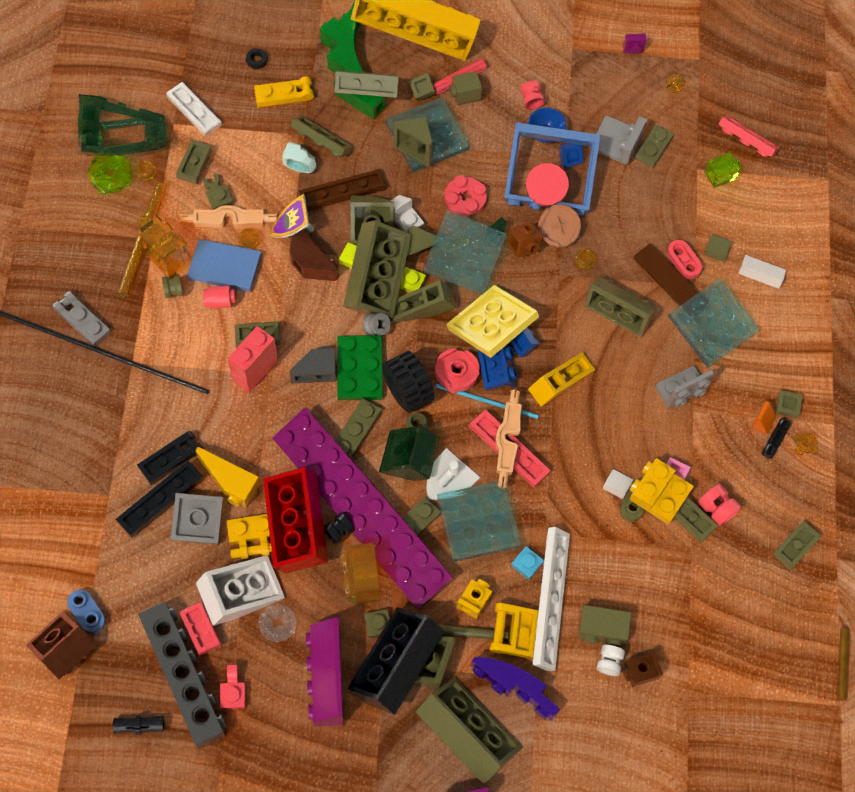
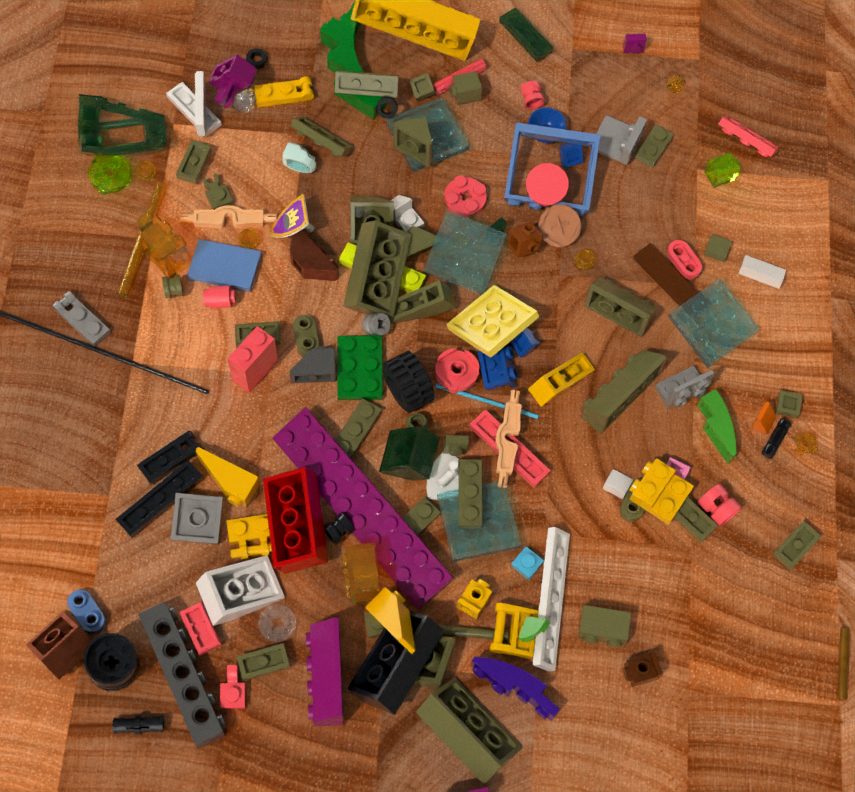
reddish brown tile [299,169,386,211] -> none
white wheel [596,645,625,676] -> none
none -> black wheel [84,633,139,691]
none -> white tile [195,71,206,136]
none -> magenta brick [208,54,257,108]
none -> clear cone [231,87,257,114]
none -> olive plate [237,643,290,681]
none -> olive plate [293,315,319,357]
none -> yellow slope [365,587,415,654]
none -> black piece [377,96,398,119]
none -> olive plate [442,435,469,456]
none -> olive plate [458,459,482,529]
none -> clear green plate [499,7,553,62]
none -> bright green tile [519,616,550,642]
none -> olive slope [581,350,667,434]
none -> bright green slope [697,389,736,464]

